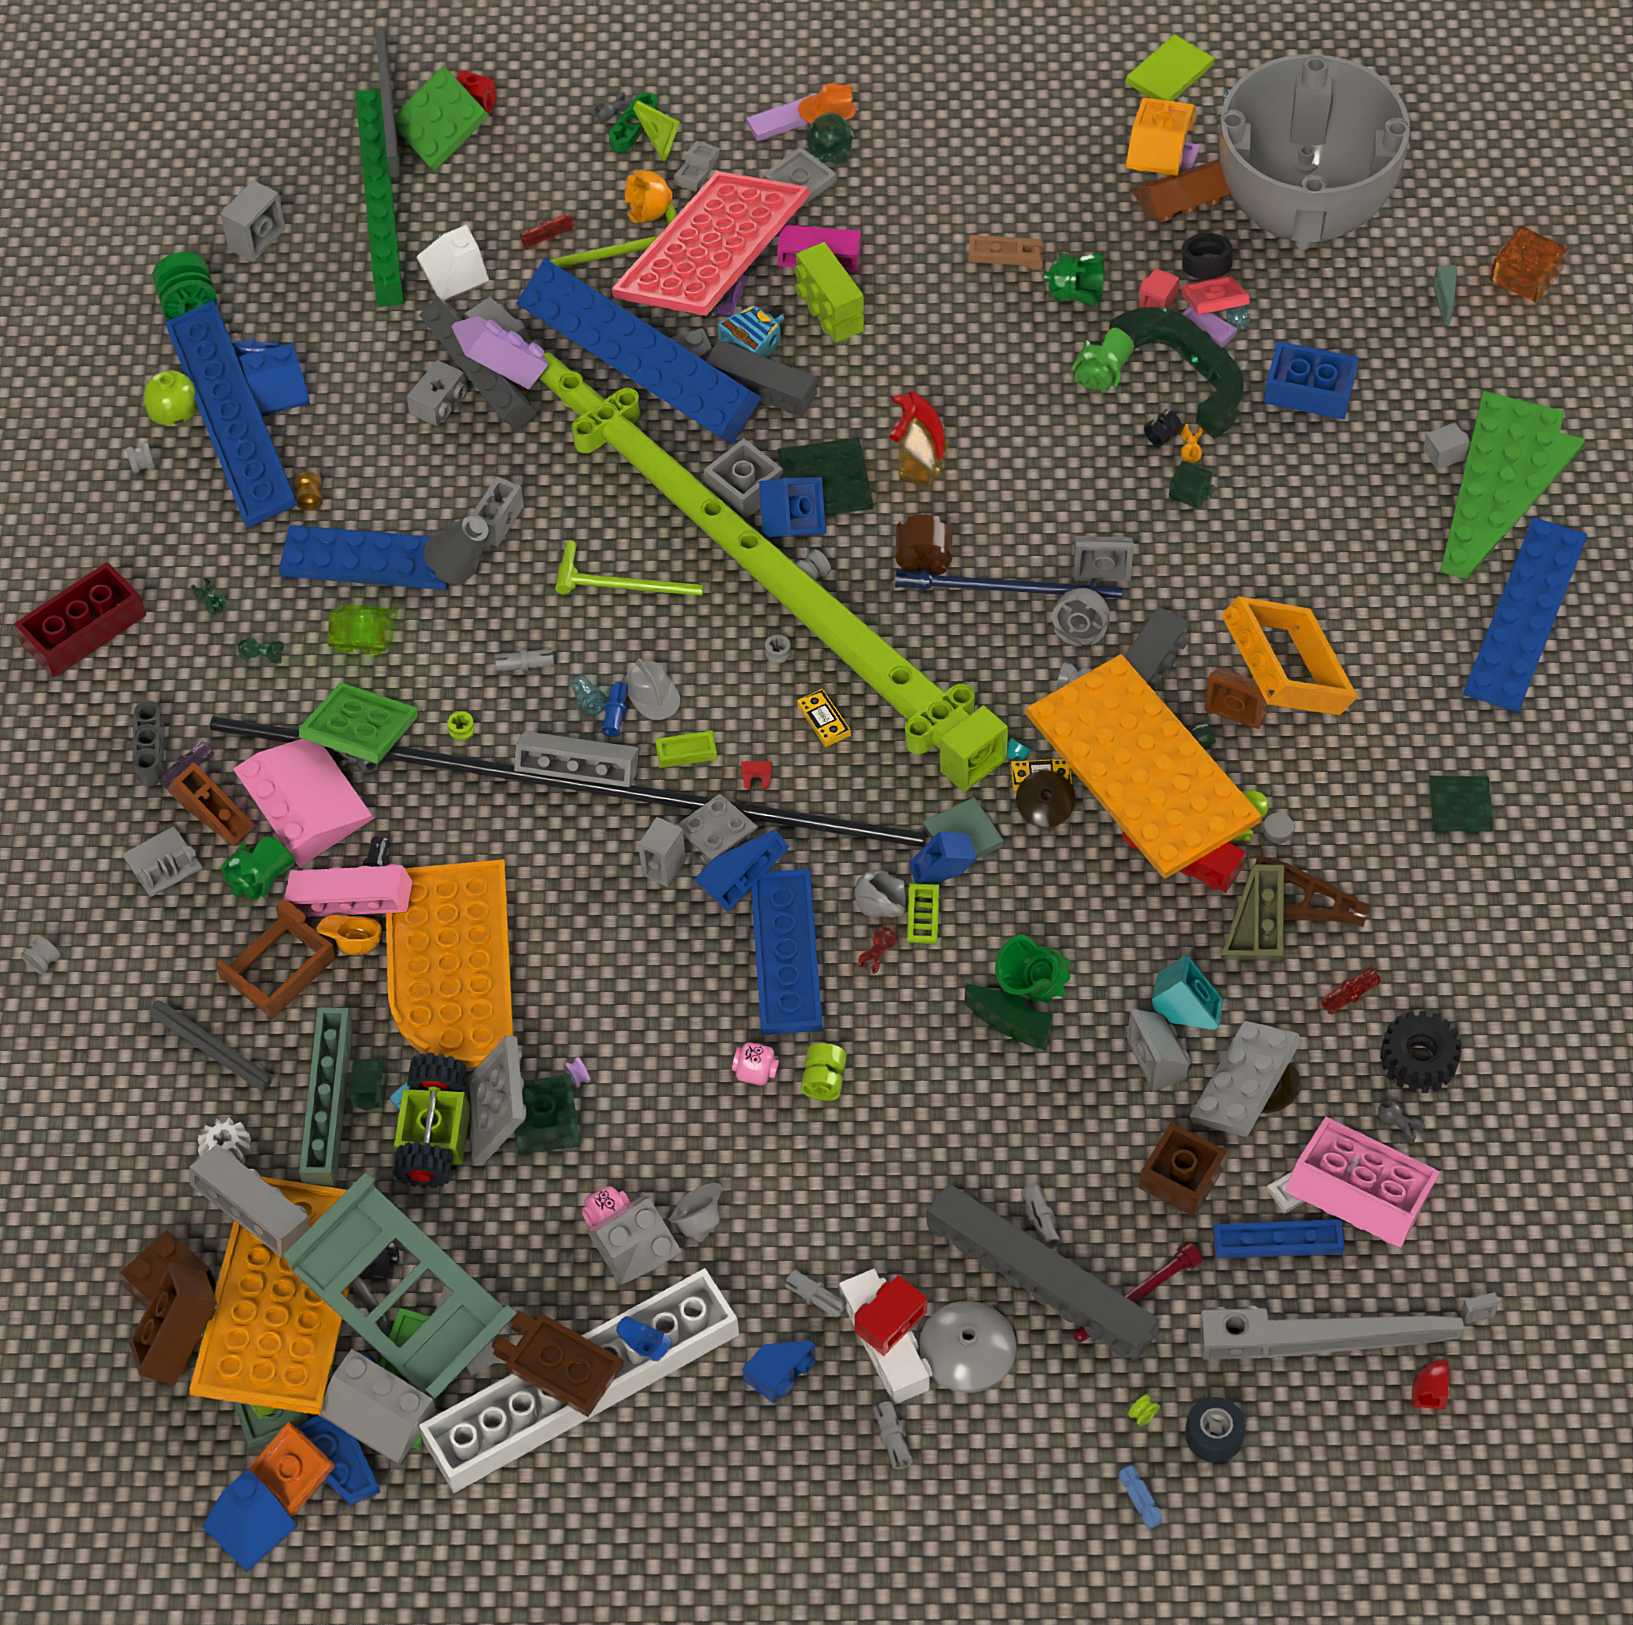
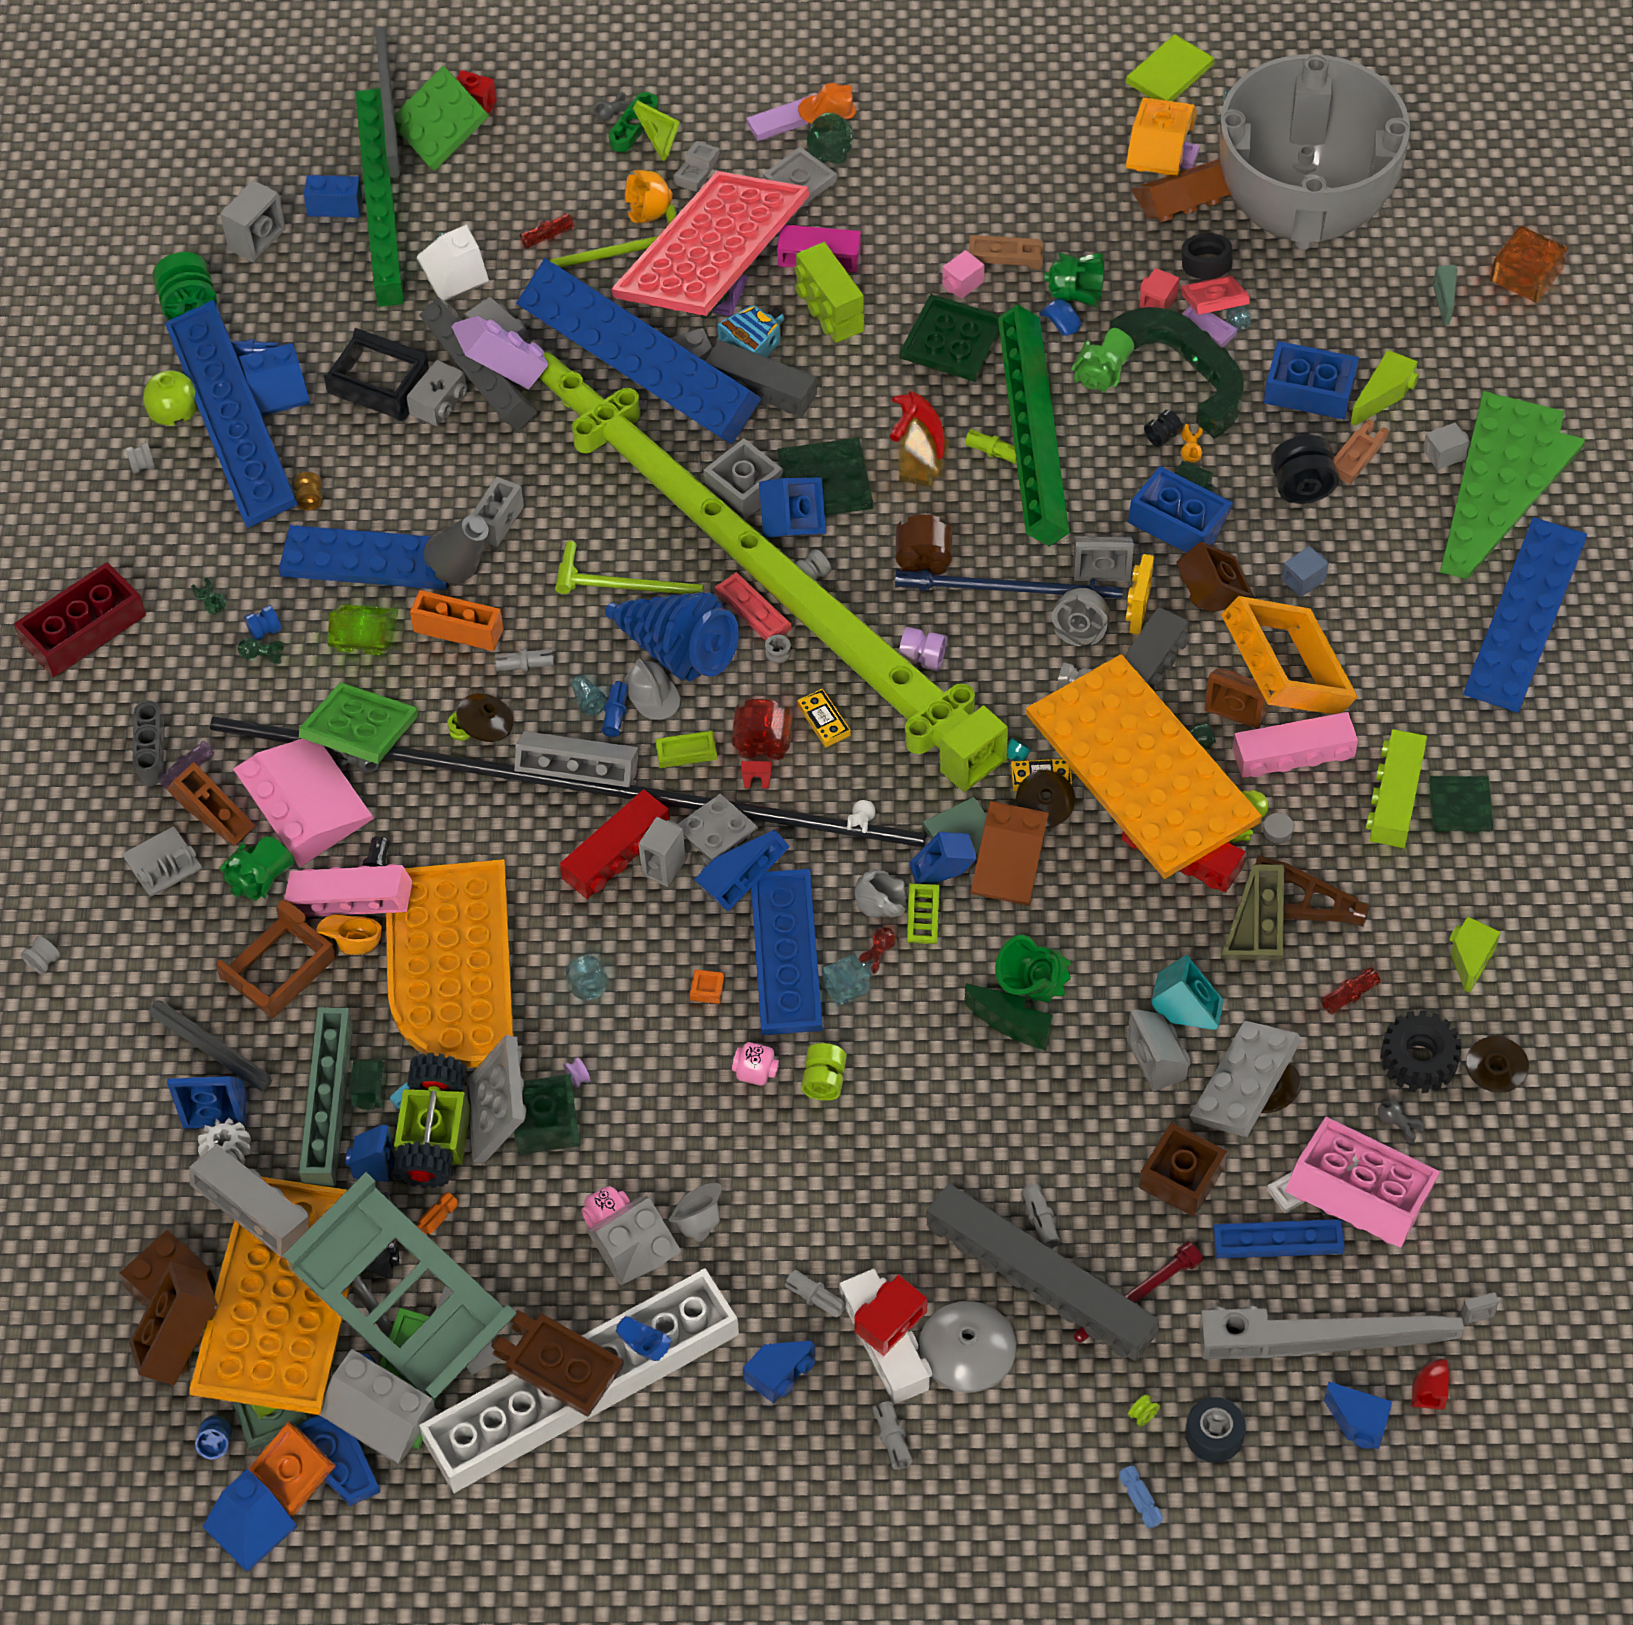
none -> blue slope [167,1076,247,1129]
none -> blue wheel [195,1415,232,1459]
none -> blue wheel [244,605,282,642]
none -> blue brick [304,175,363,218]
none -> black piece [324,328,429,421]
none -> blue slope [346,1125,396,1182]
none -> orange brick [410,590,504,651]
none -> orange axle [416,1192,458,1235]
none -> dark brown dish [456,693,513,742]
none -> red brick [559,789,670,899]
none -> clear light blue head [565,955,608,1000]
none -> blue plant [605,592,739,682]
none -> orange tile [690,969,725,1004]
none -> coral tile [715,572,792,641]
none -> clear red brick [731,699,793,760]
none -> clear light blue brick [822,953,872,1007]
none -> white arm [847,800,876,833]
none -> lavender wheel [899,627,947,672]
none -> dark green plate [900,294,1001,382]
none -> bright pink brick [942,250,984,299]
none -> lime pin [965,429,1017,464]
none -> dark orange slope [970,801,1048,906]
none -> green brick [998,304,1069,546]
none -> blue hair [1039,298,1082,335]
none -> yellow plate [1125,554,1154,635]
none -> blue slope [1128,466,1233,553]
none -> reddish brown slope [1176,541,1255,613]
none -> bright pink brick [1232,712,1358,778]
none -> black wheel [1271,435,1339,504]
none -> sand blue brick [1281,546,1329,598]
none -> blue slope [1324,1382,1393,1449]
none -> nougat hinge [1333,419,1390,485]
none -> lime slope [1351,350,1419,426]
none -> lime brick [1366,729,1427,849]
none -> lime slope [1449,916,1501,993]
none -> dark brown dish [1466,1036,1529,1093]

